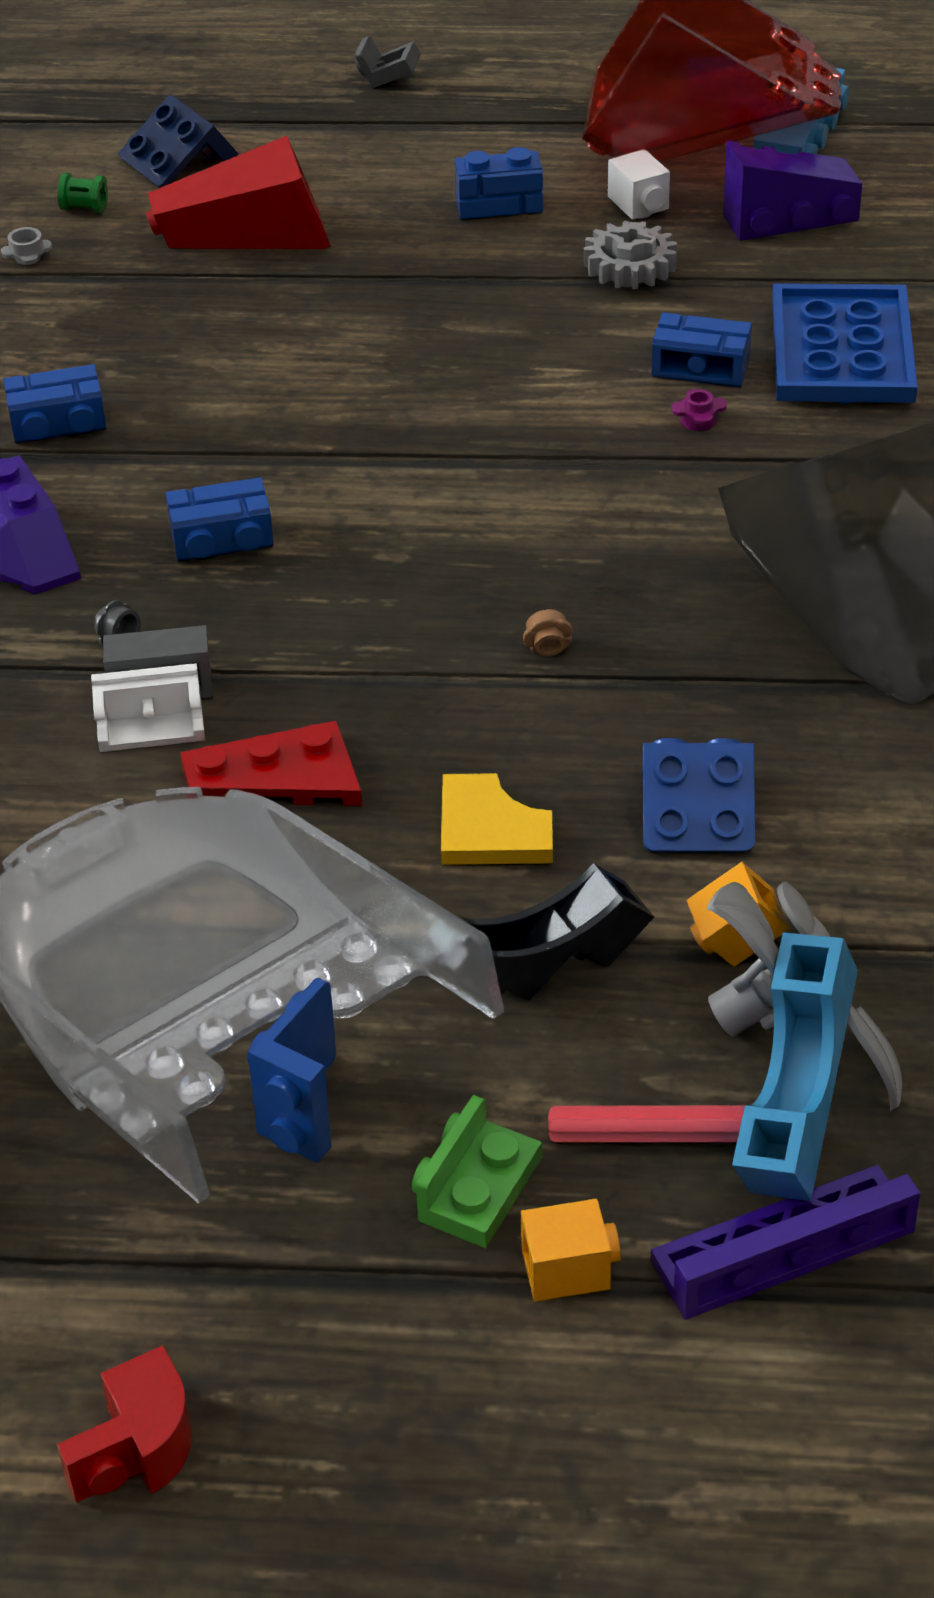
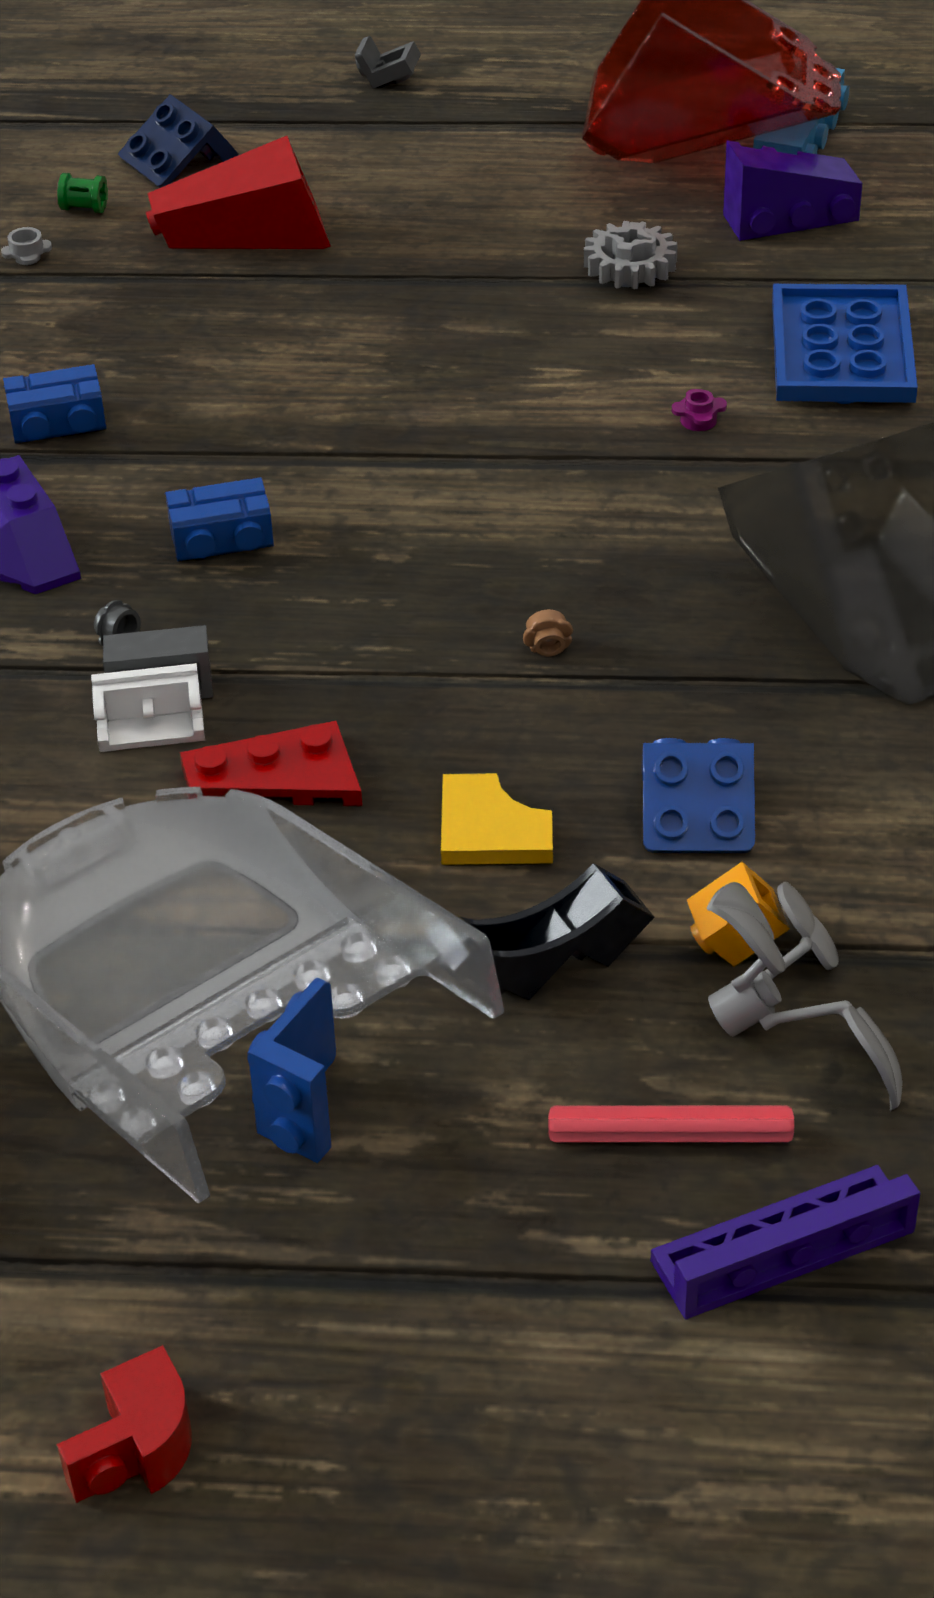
bright green bracket [412,1095,542,1248] -> none
blue brick [454,147,543,219] -> none
light orange brick [521,1198,621,1302] -> none
white brick [608,149,670,220] -> none
blue brick [651,312,752,387] -> none
dark azure arch [732,932,858,1201] -> none

